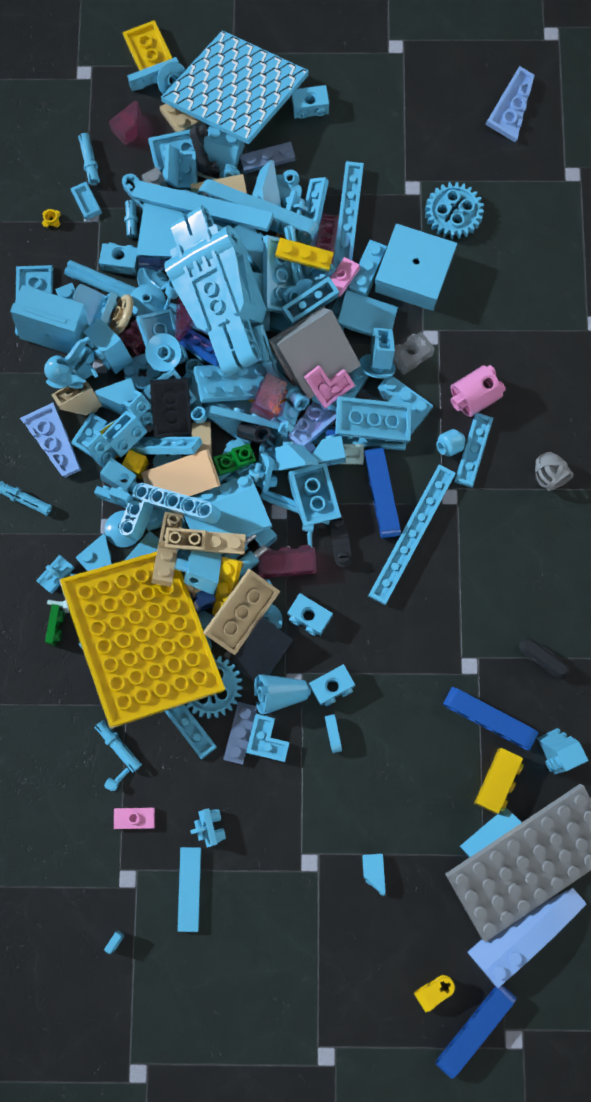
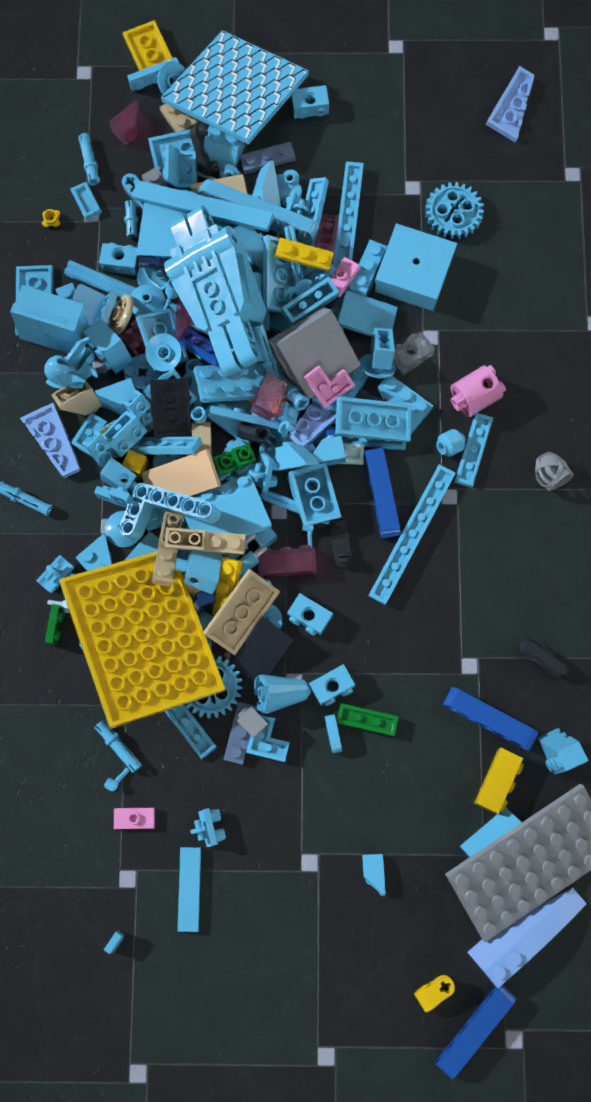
none -> light grey brick [237,707,268,739]
none -> green plate [336,703,399,737]

